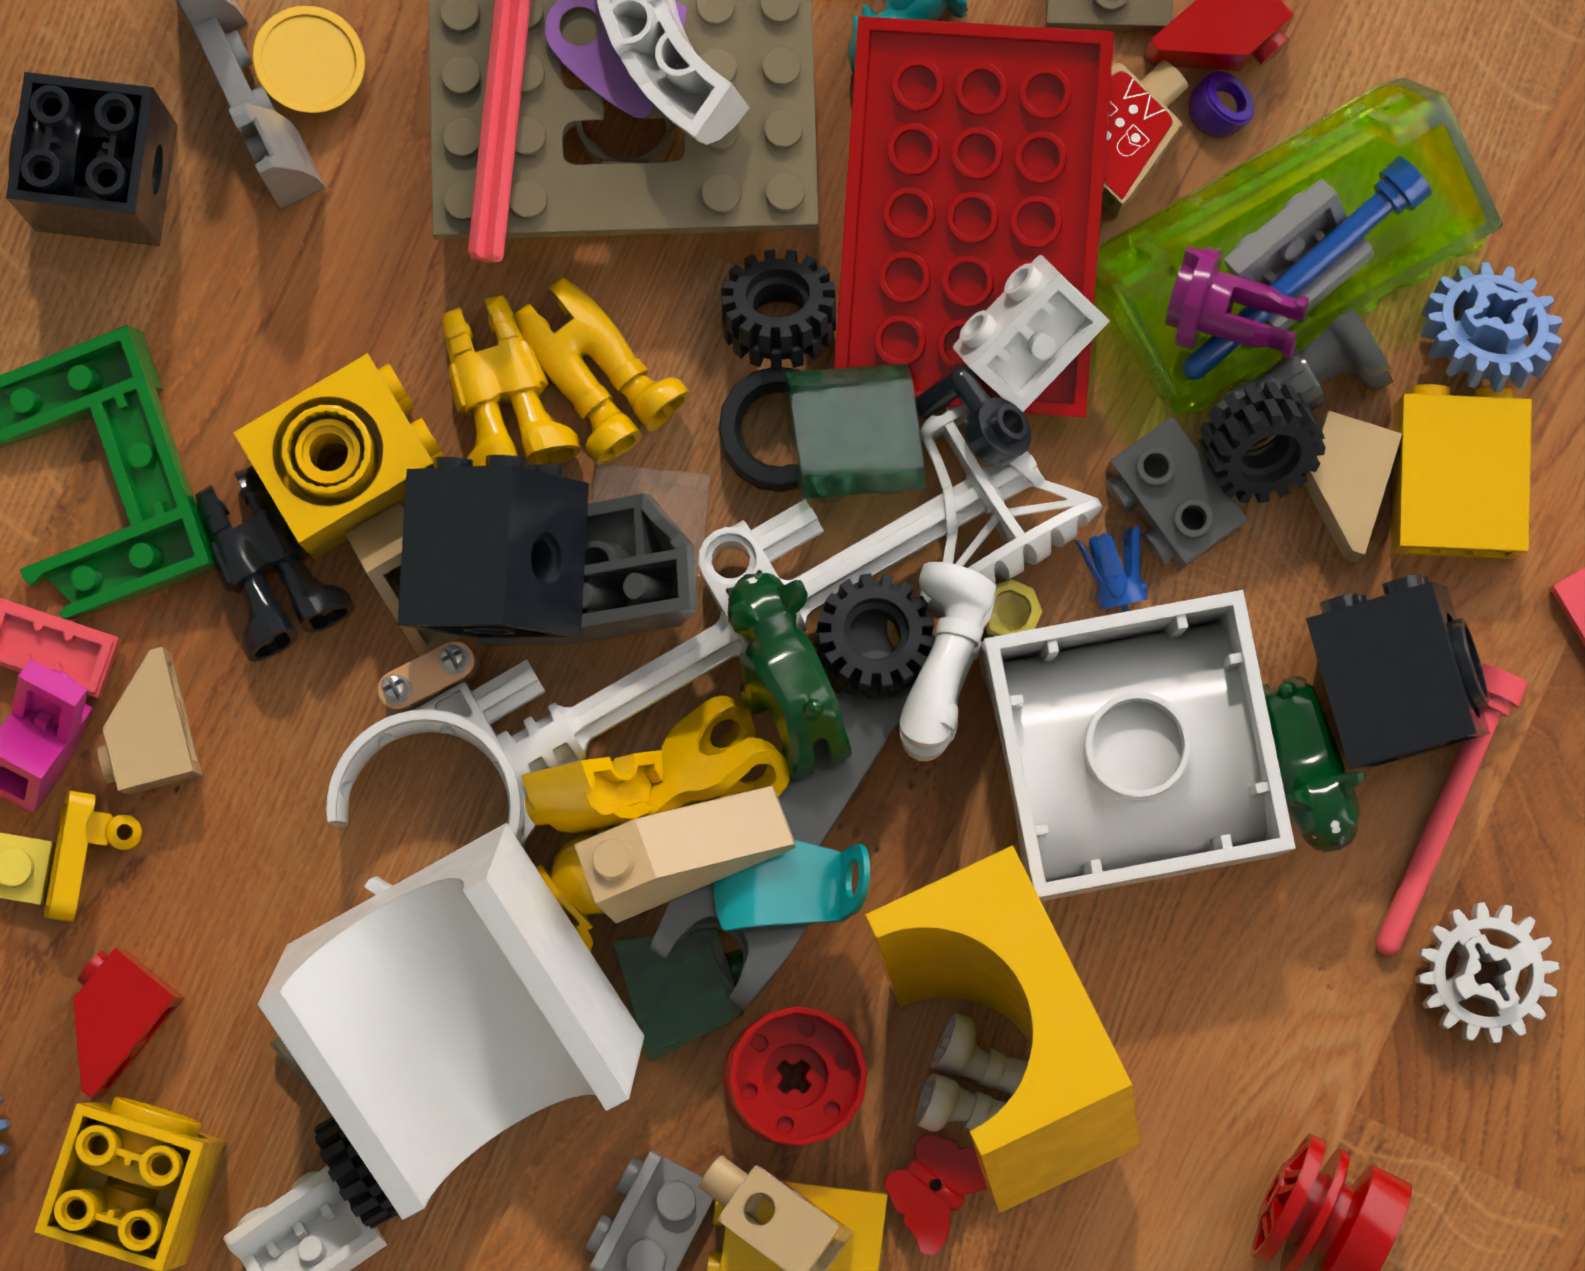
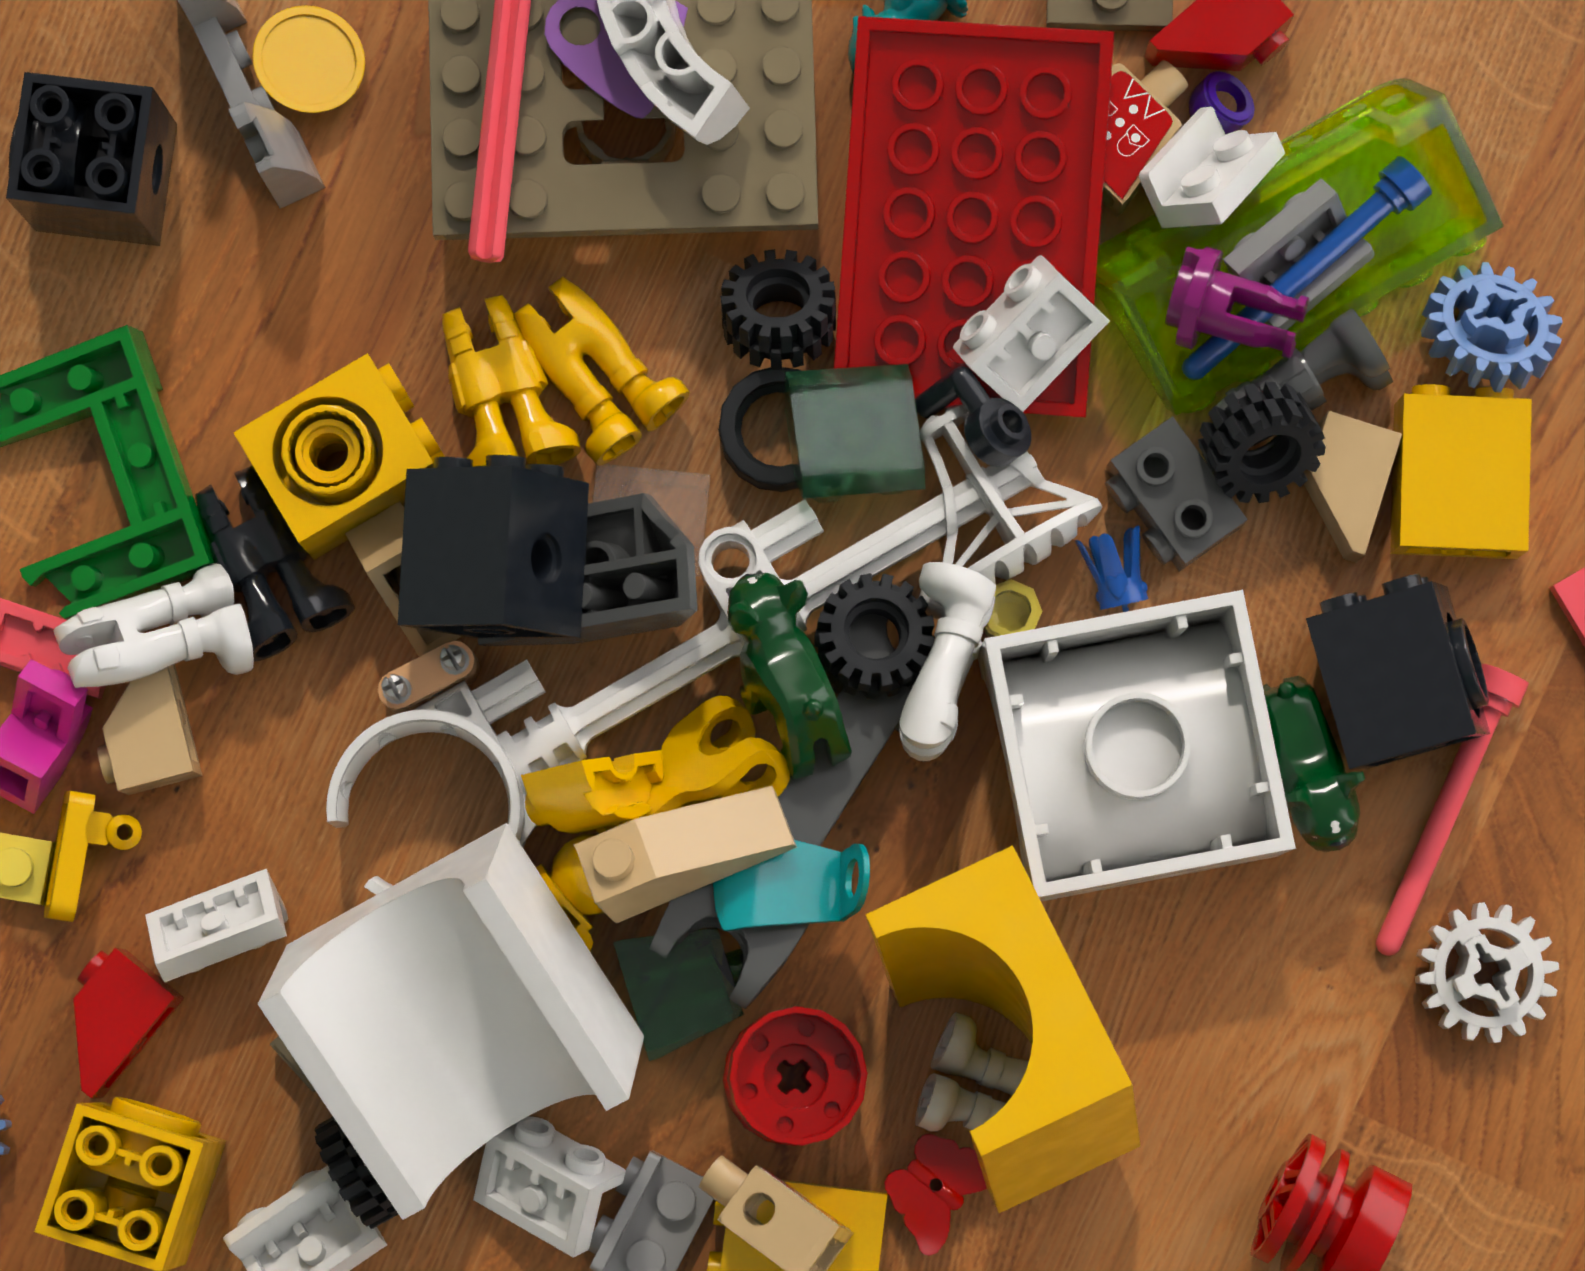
none -> white piece [53,564,254,688]
none -> white bracket [145,868,288,983]
none -> white bracket [473,1116,626,1258]
none -> white bracket [1139,107,1285,228]

